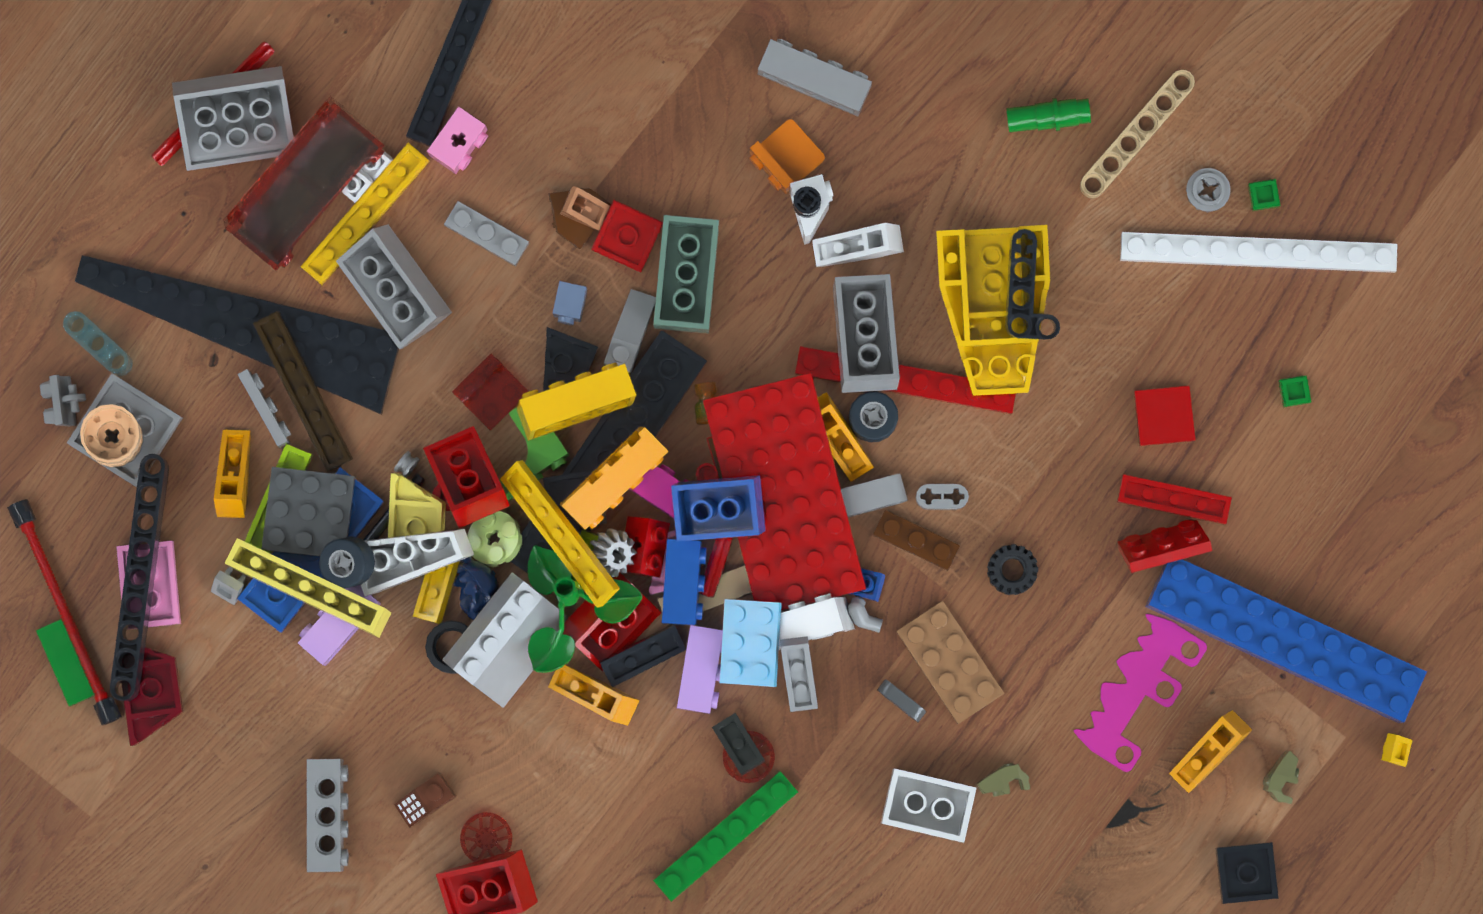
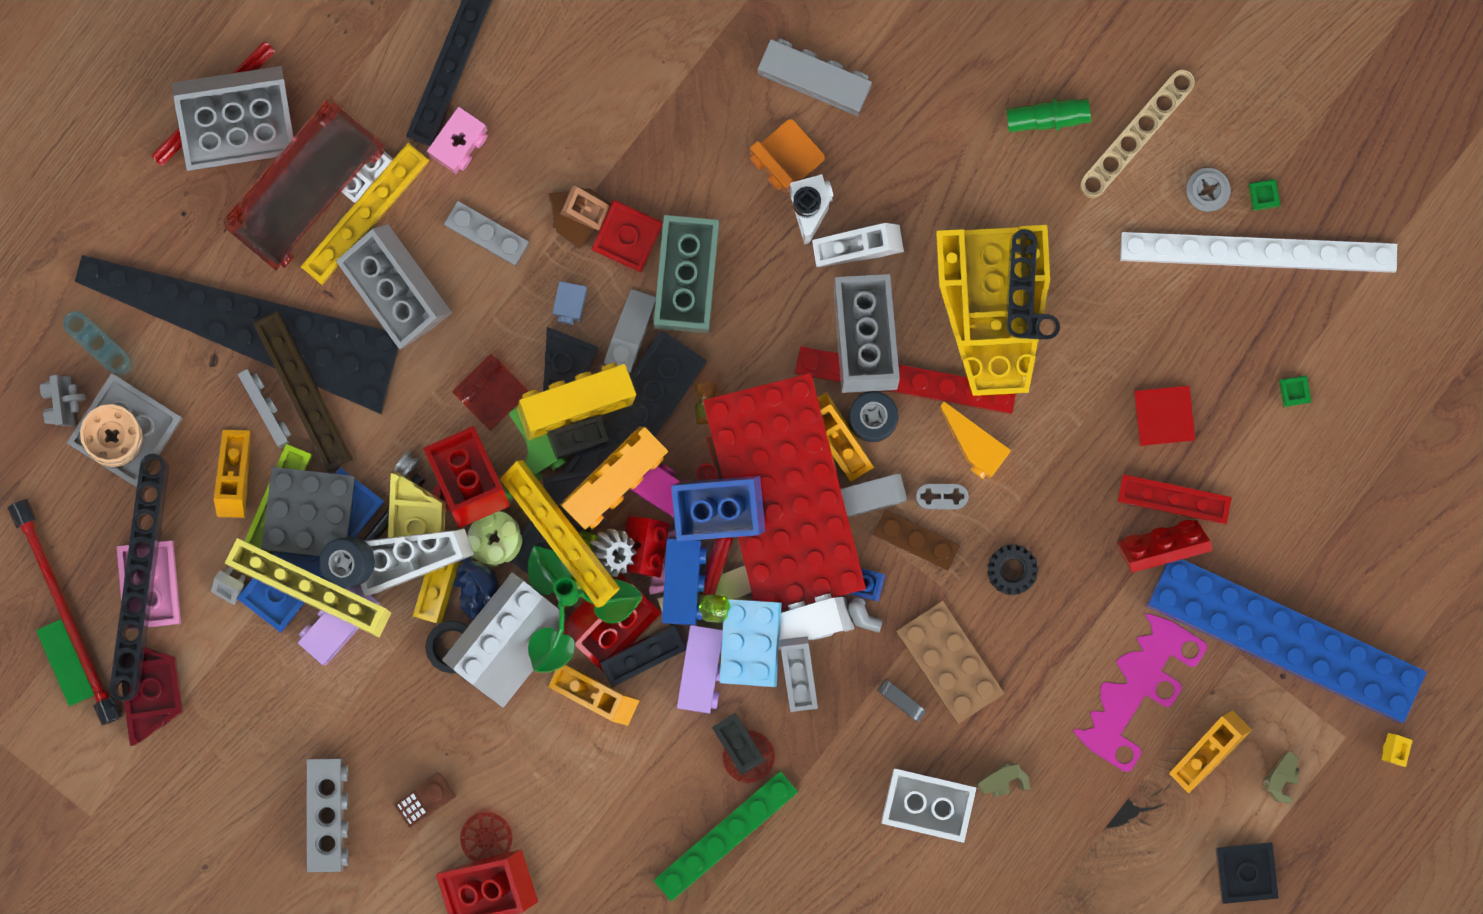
none -> pearl dark grey plate [547,415,610,460]
none -> clear neon green piece [699,594,730,623]
none -> light orange slope [939,402,1011,480]

